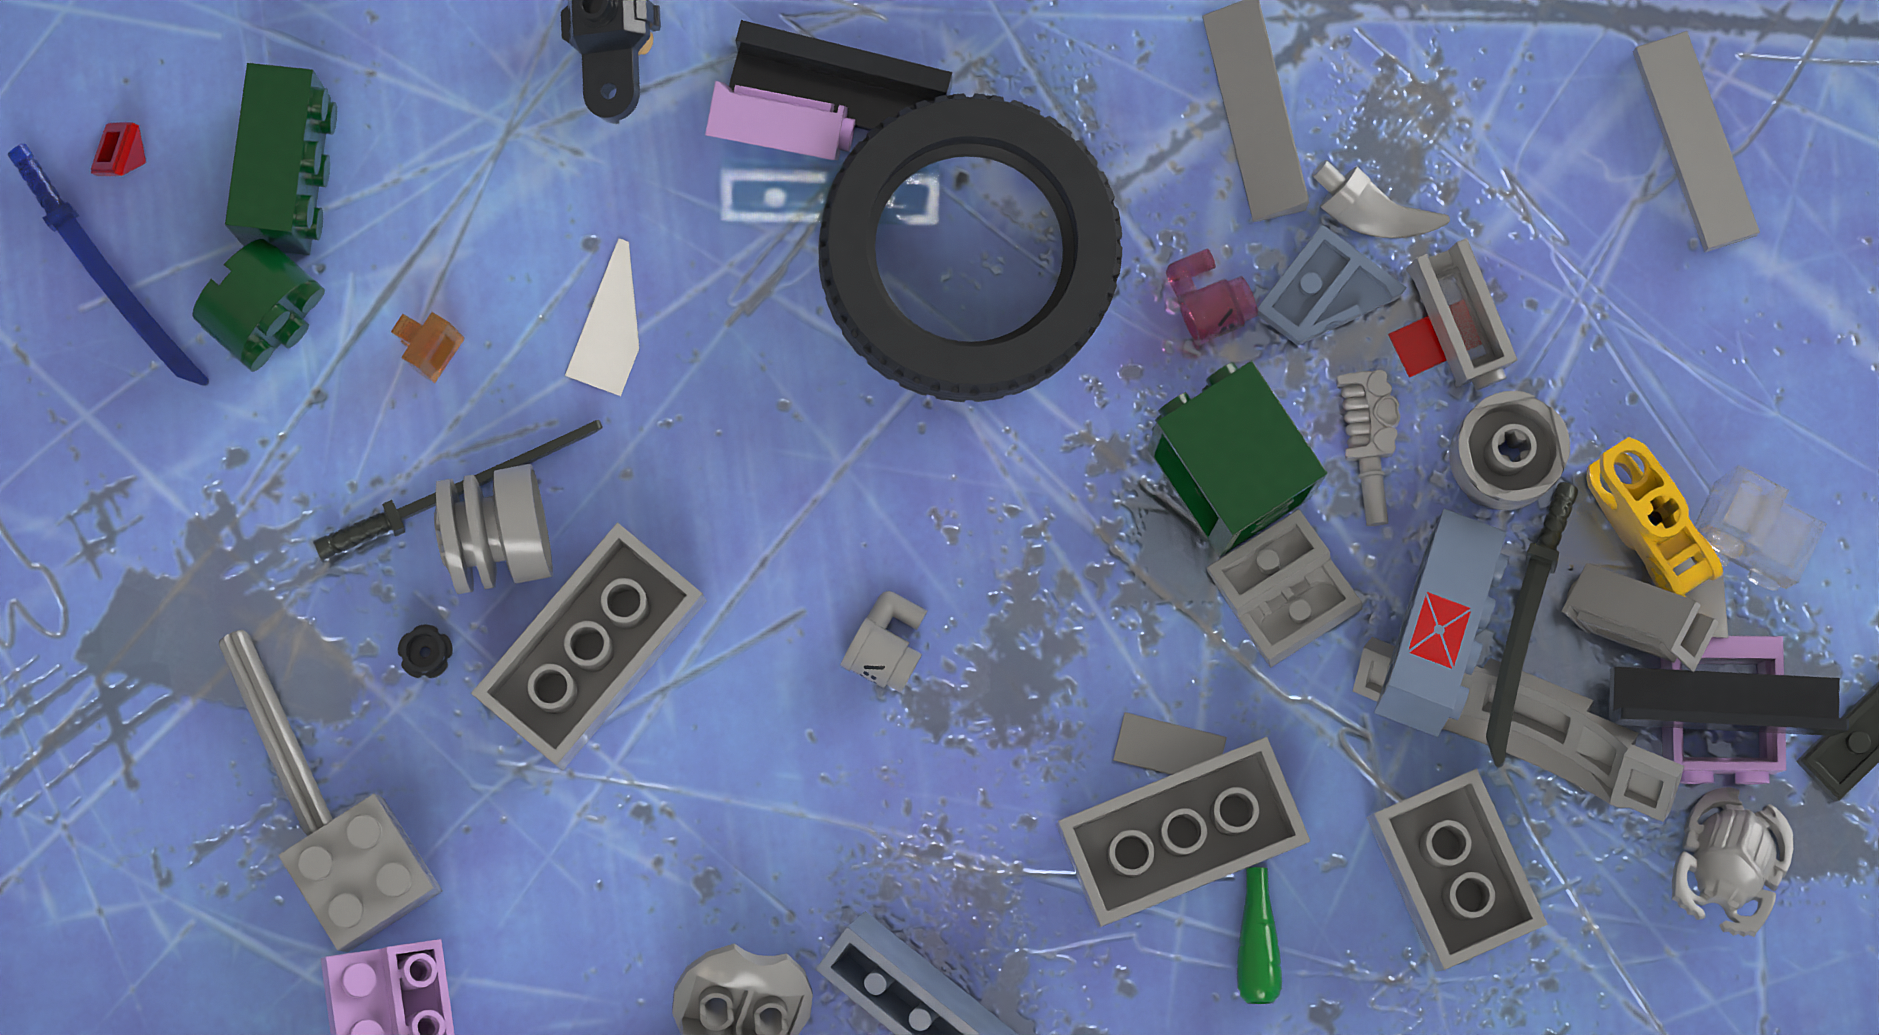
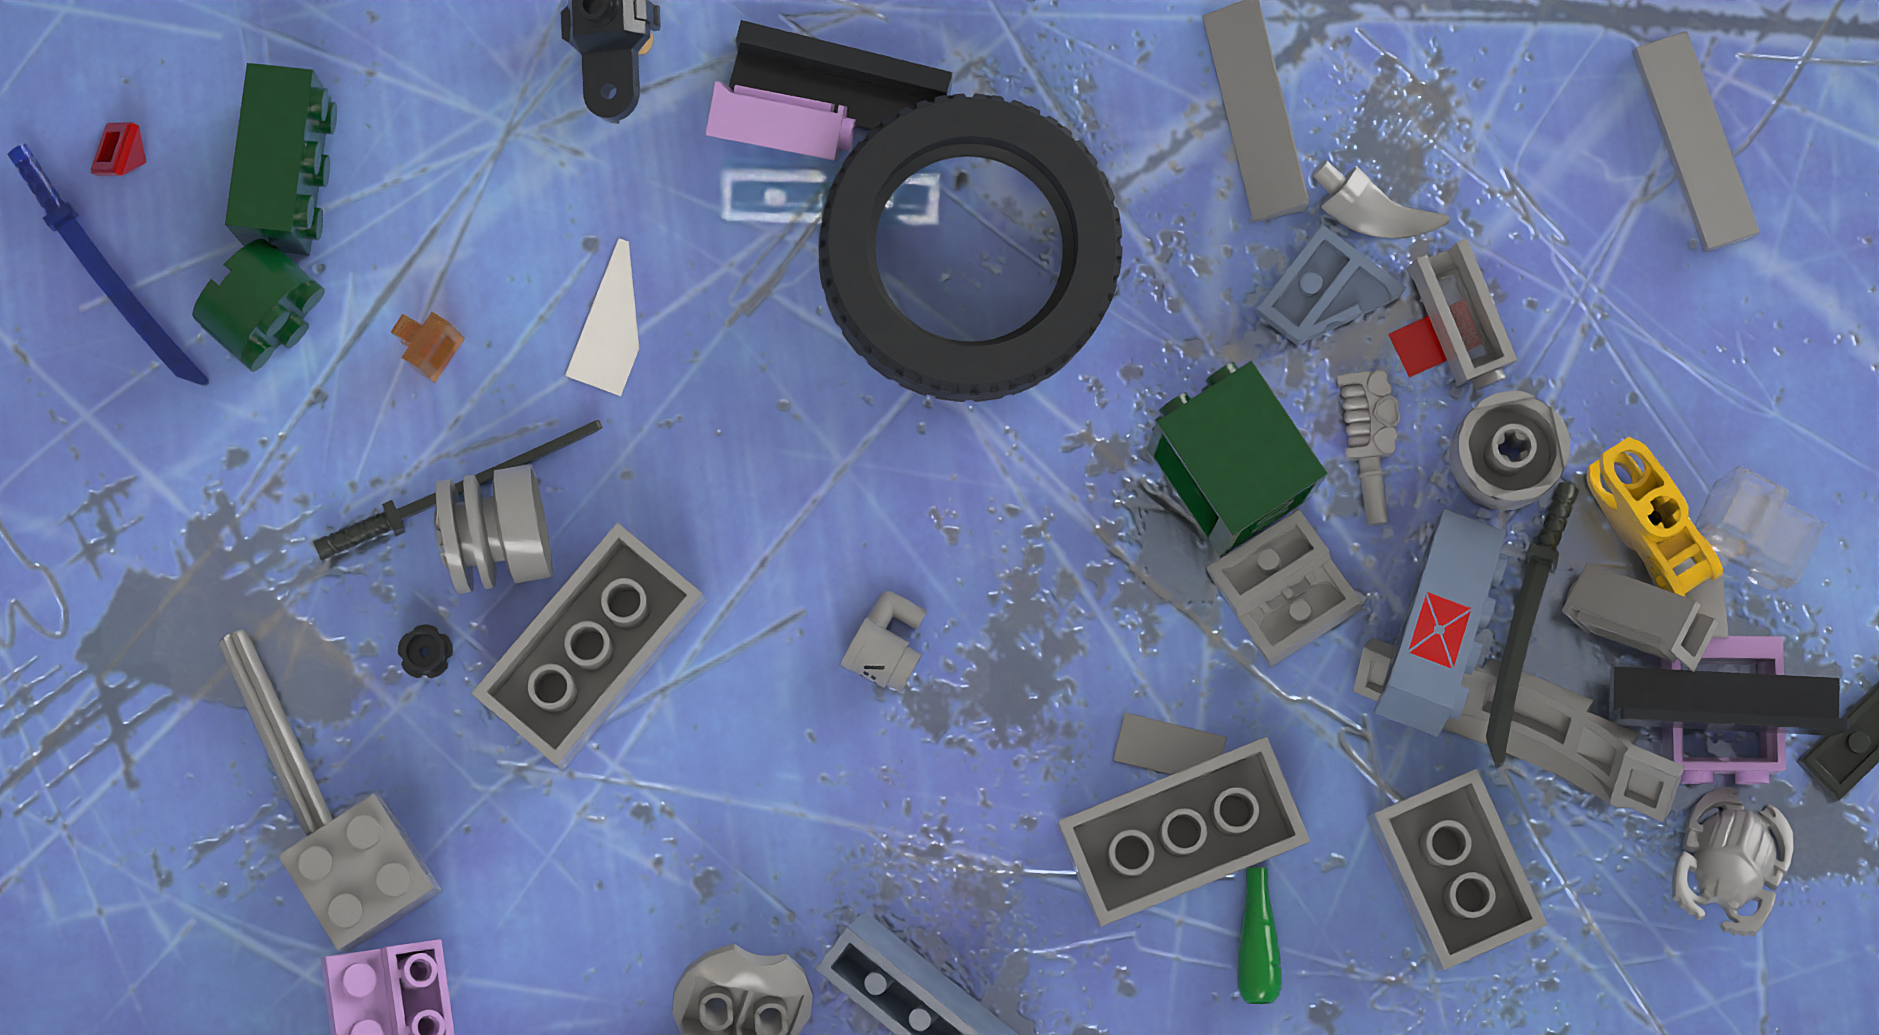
clear pink piece [1166,248,1258,346] -> none

